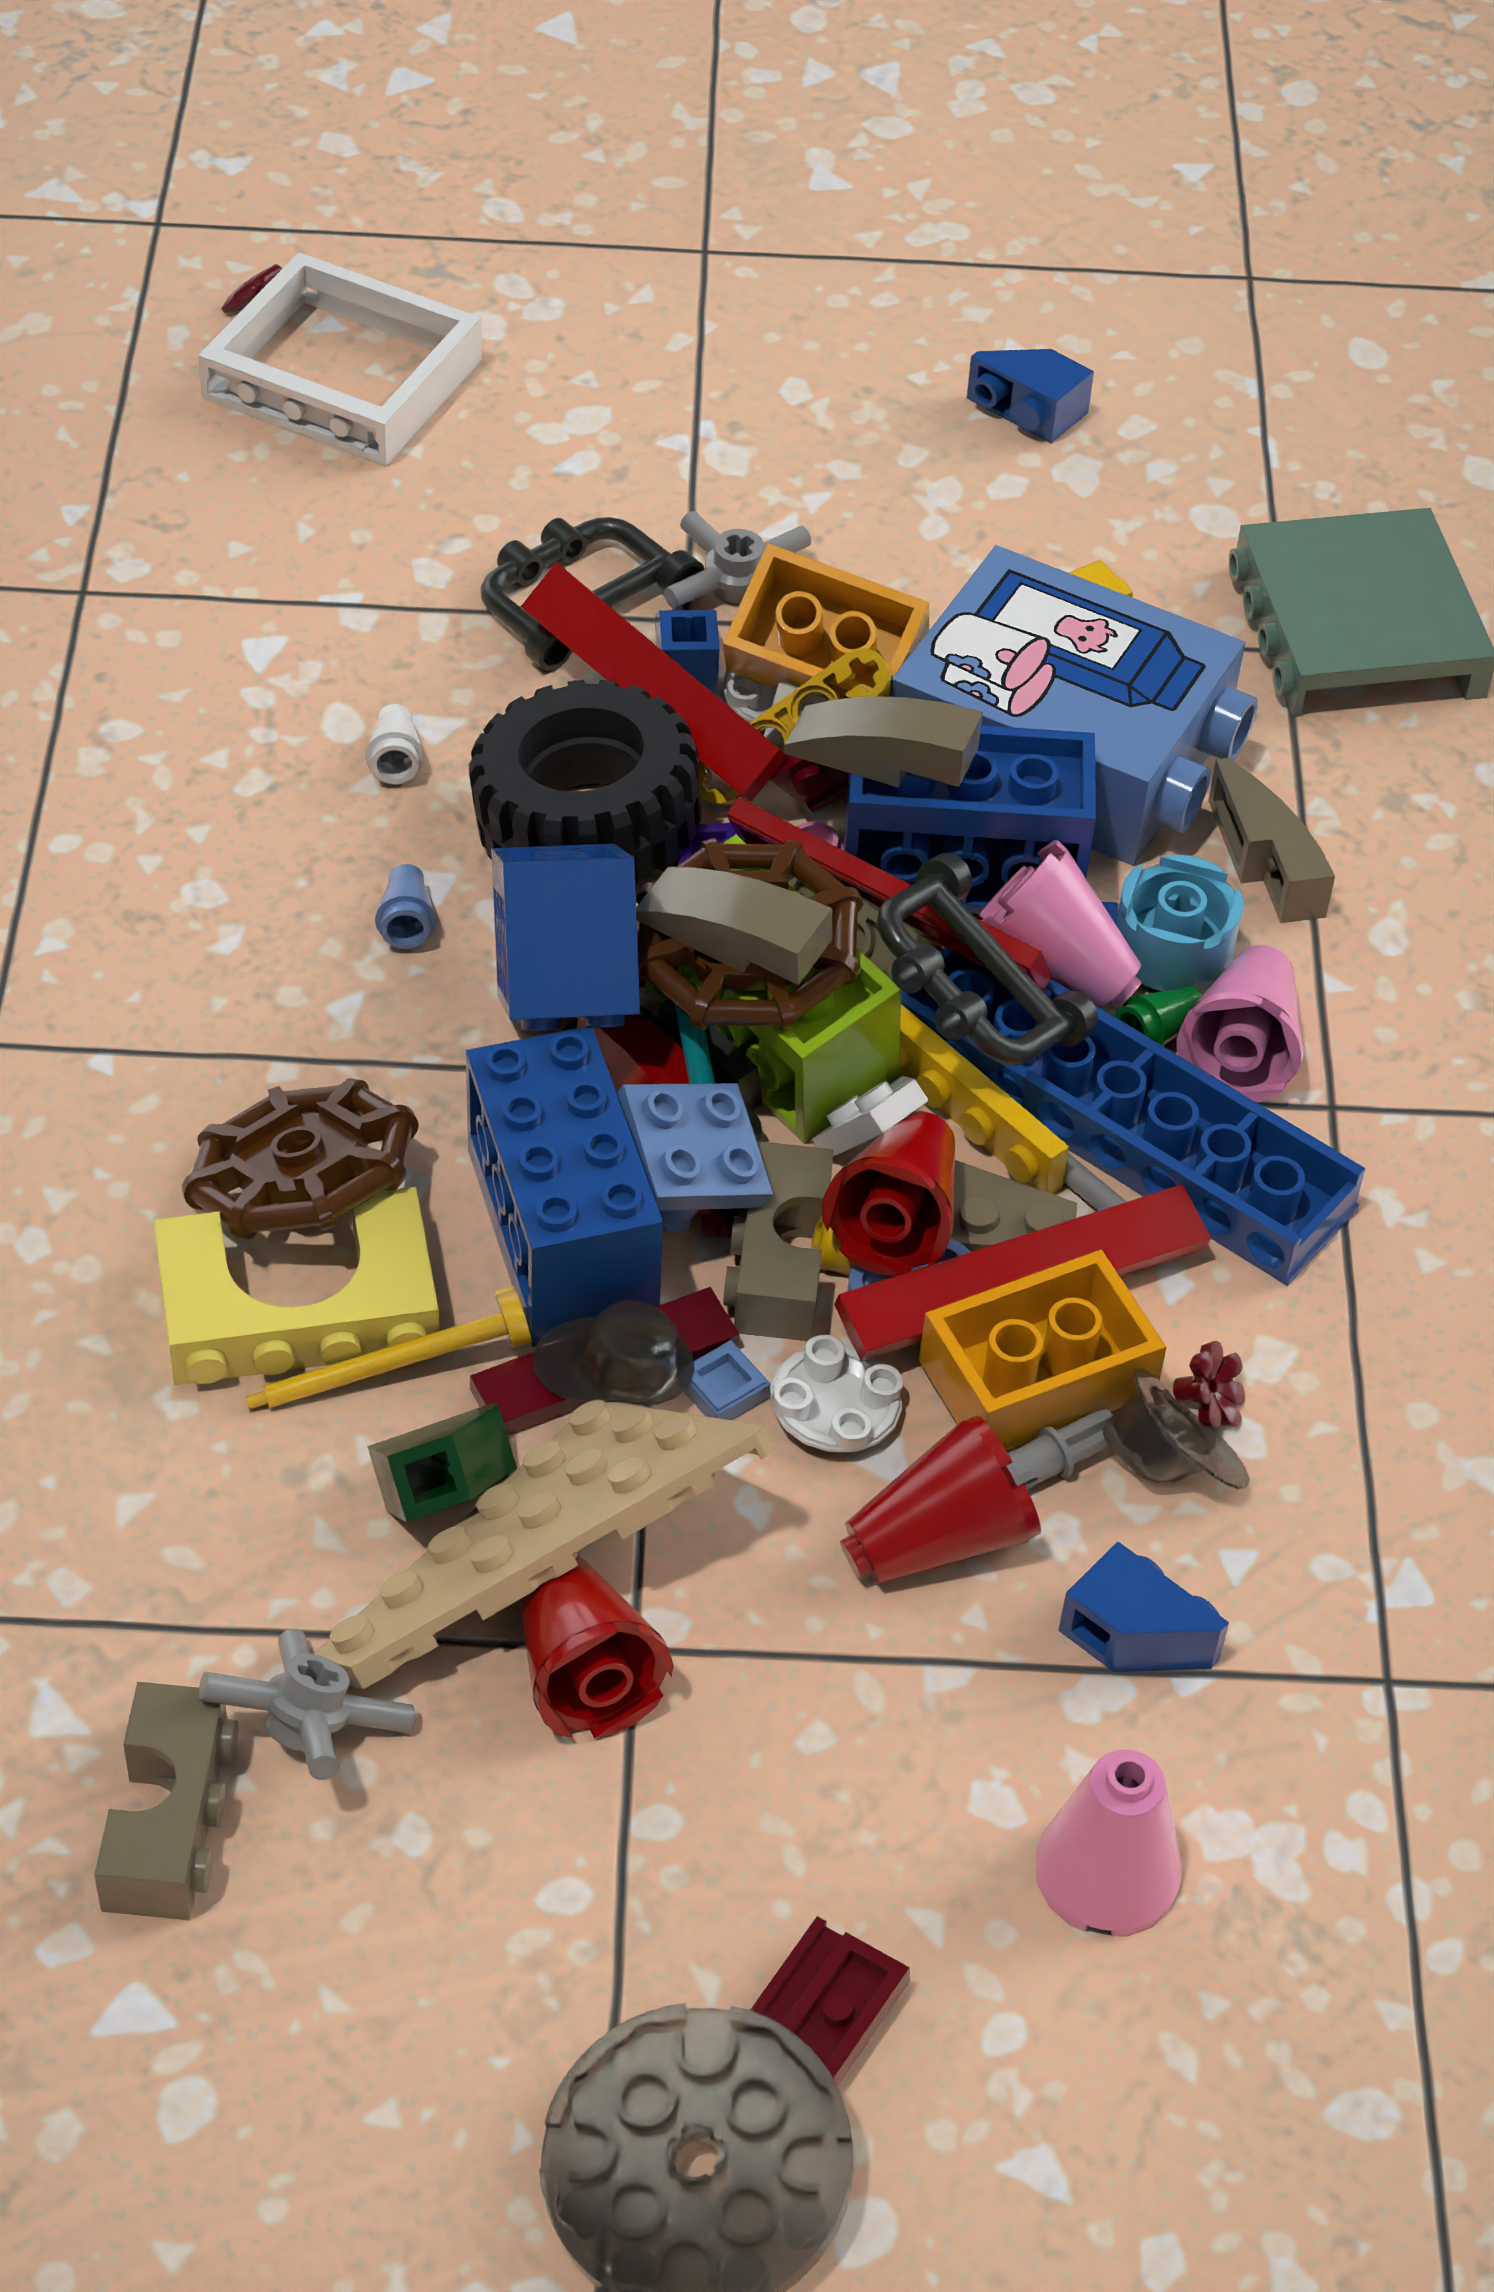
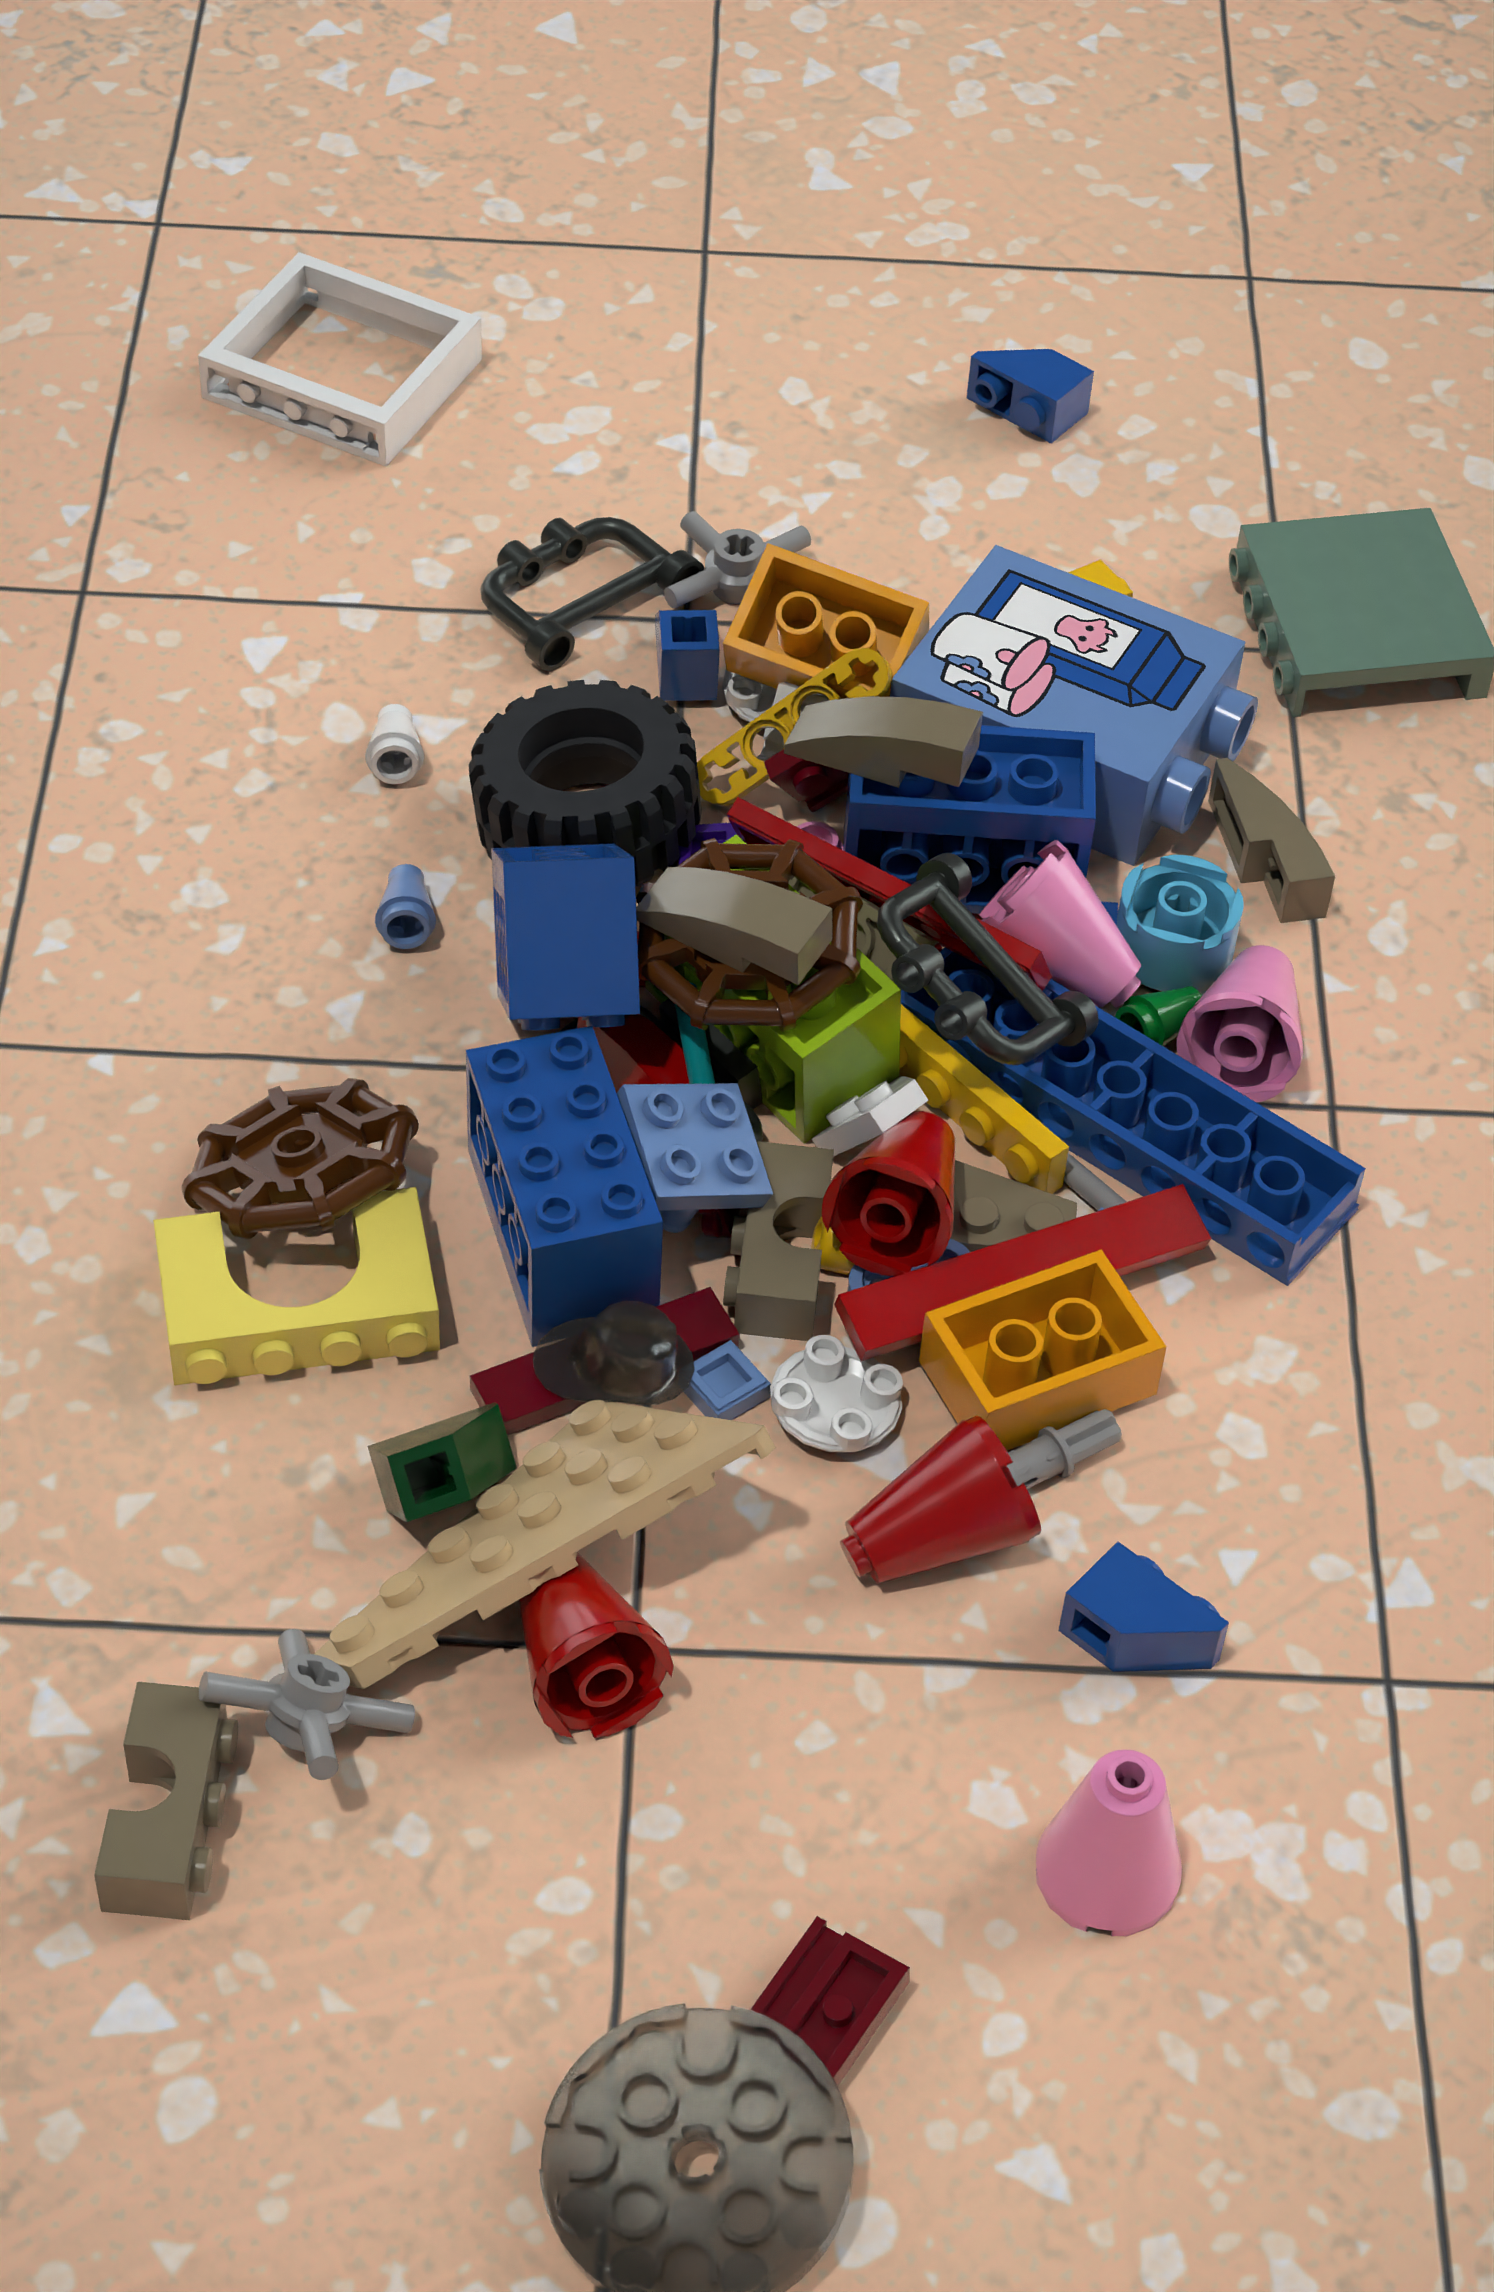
dark red helmet [221,264,282,313] -> none
yellow piece [245,1286,532,1409] -> none
red tile [520,562,788,802] -> none
clear smoke piece [1103,1368,1250,1490] -> none
dark red plant [1173,1341,1245,1427] -> none

